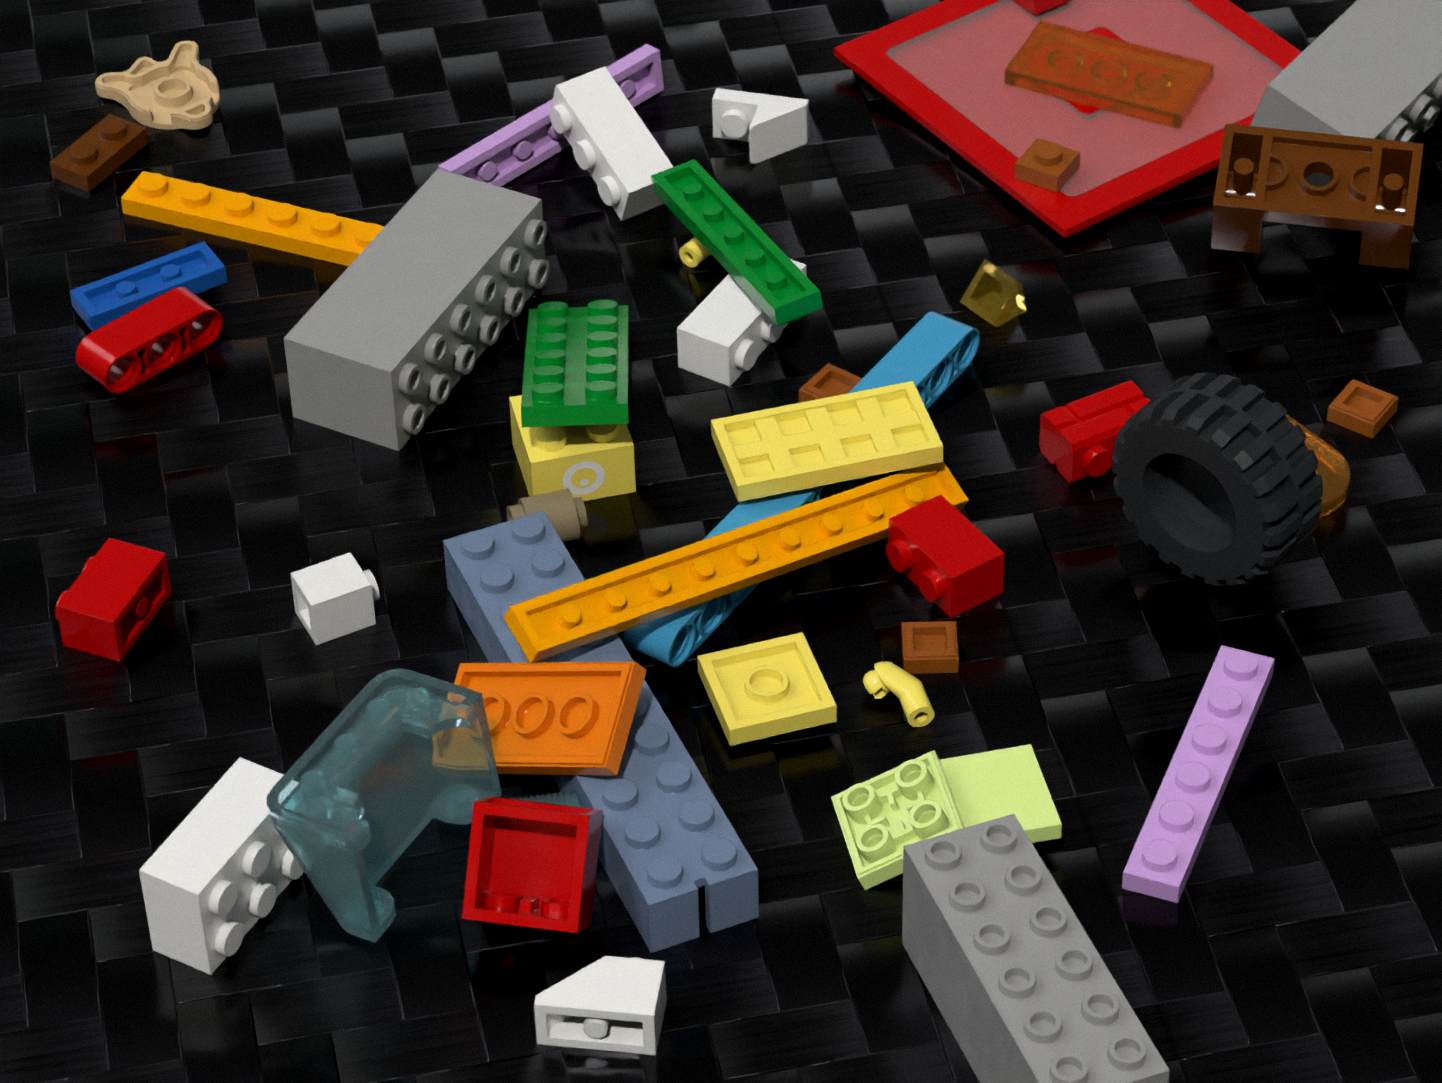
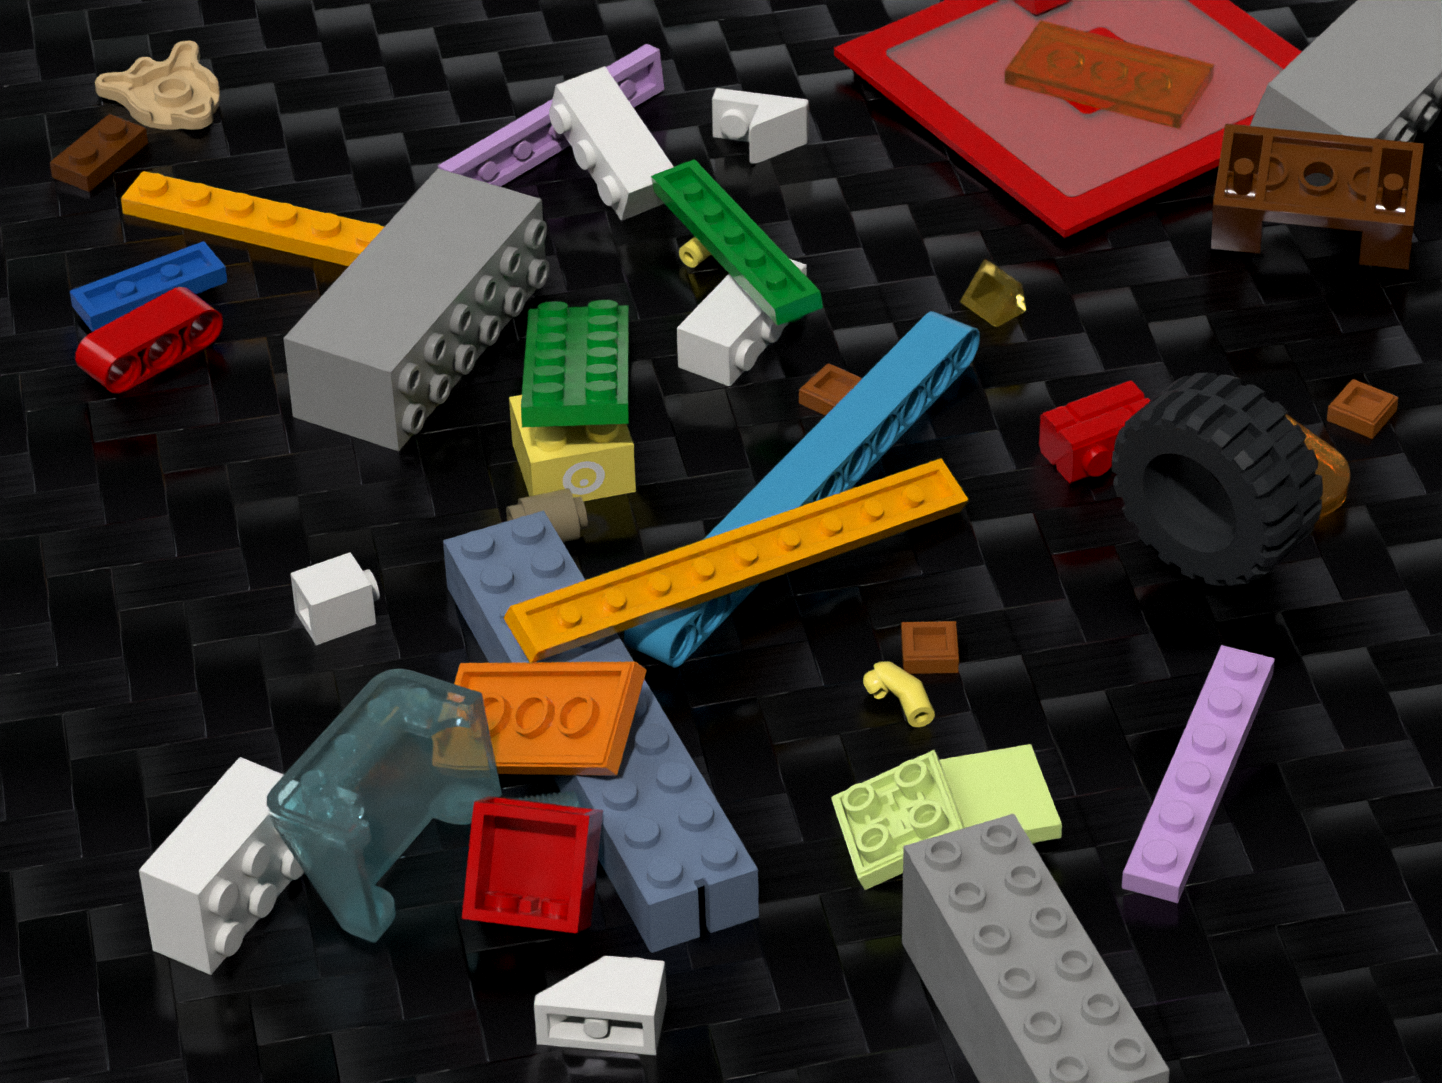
red brick [55,538,172,662] -> none
light yellow plate [697,632,837,746] -> none
light yellow plate [711,381,943,502] -> none
red brick [886,494,1005,618] -> none
dark orange plate [1015,138,1080,193] -> none

